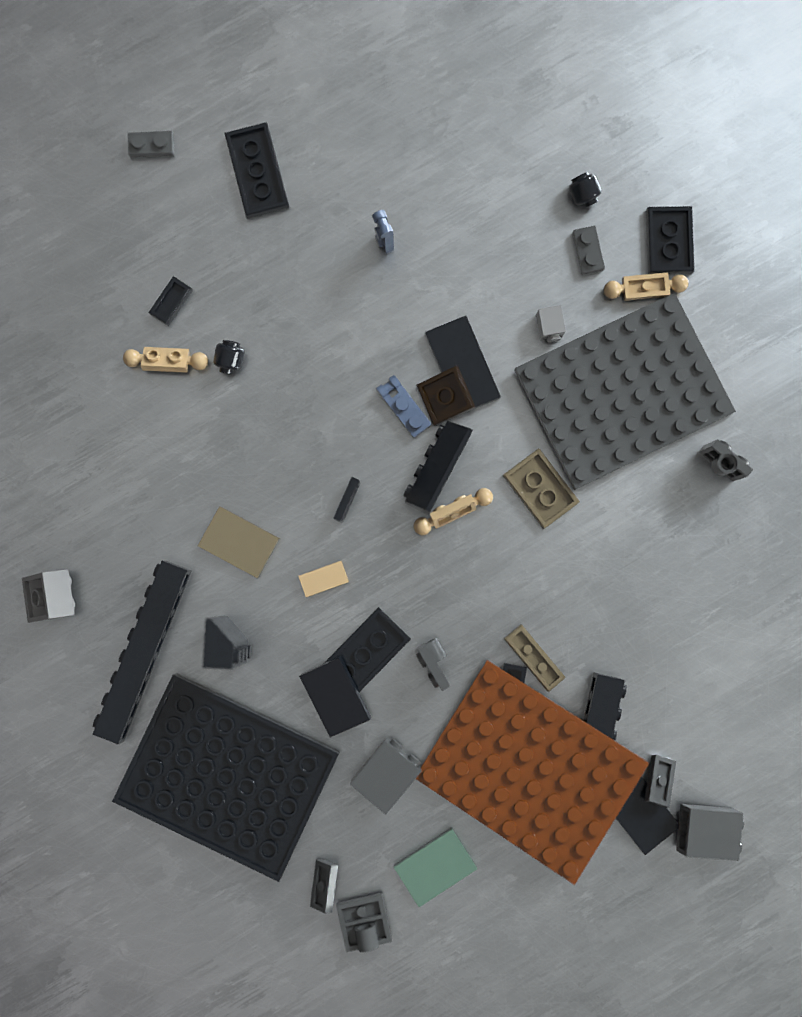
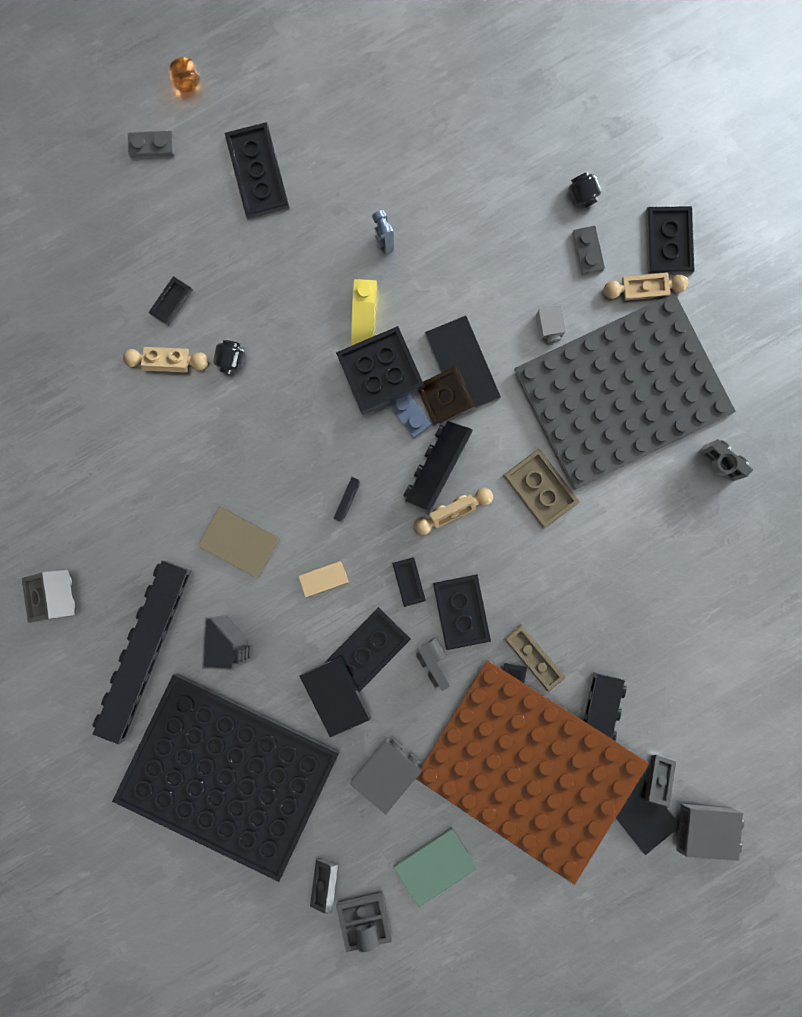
none -> clear orange head [169,57,200,92]
none -> black plate [336,326,425,415]
none -> light yellow slope [351,279,377,346]
none -> black tile [392,557,426,607]
none -> black tile [433,574,491,650]

